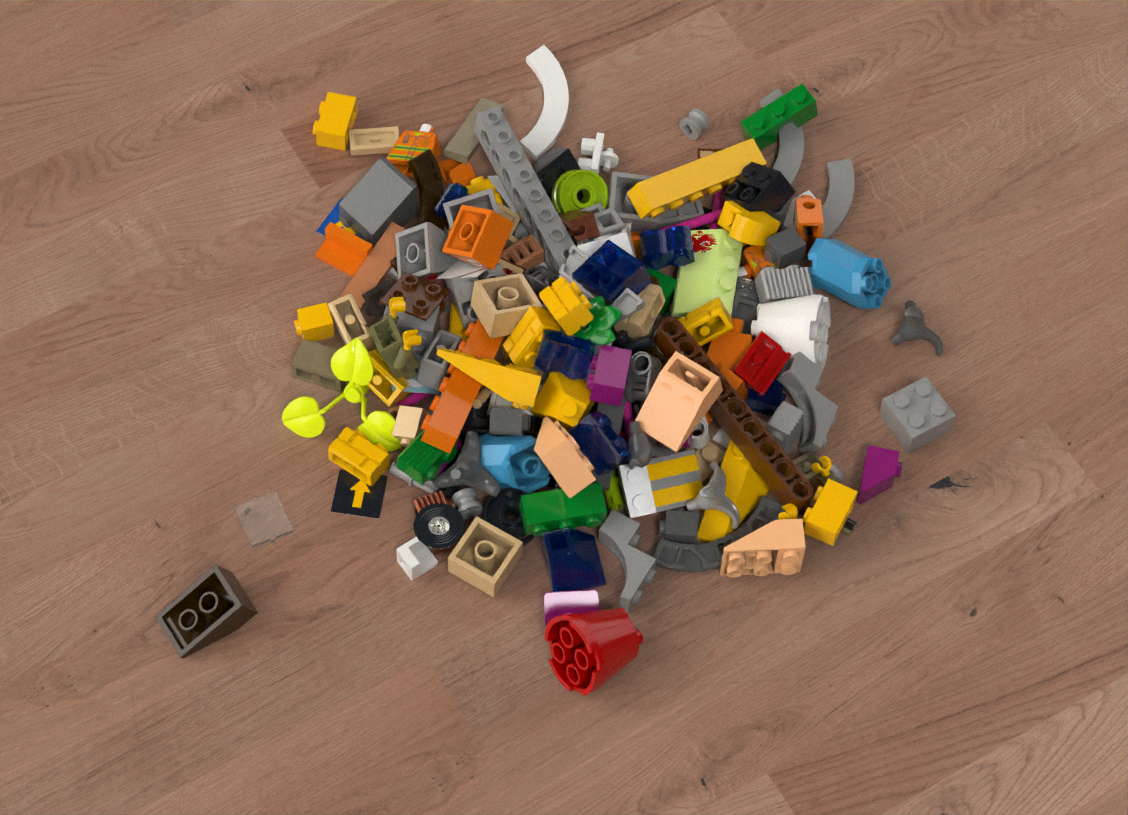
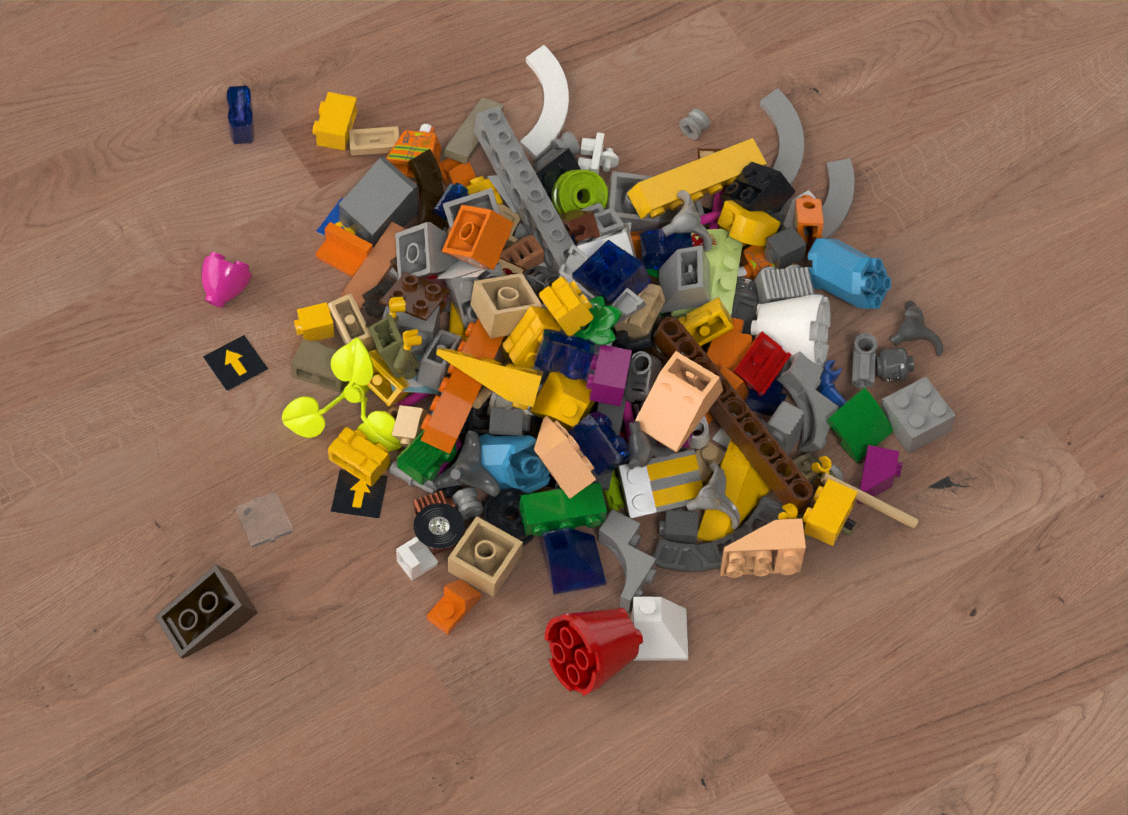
slope [543,590,599,626] -> none
green arch [741,84,818,151] -> none
none -> dark pink piece [201,252,253,308]
none -> black sticker [203,335,268,391]
none -> clear blue brick [226,85,255,144]
none -> orange slope [427,579,482,635]
none -> light grey wheel [550,131,580,156]
none -> white slope [632,597,688,661]
none -> light grey slope [659,245,711,313]
none -> light grey piece [662,190,712,252]
none -> blue piece [819,360,847,410]
none -> tan bar [821,472,919,529]
none -> green slope [826,387,893,463]
none -> light grey piece [851,333,878,389]
none -> dark grey head [876,348,914,382]

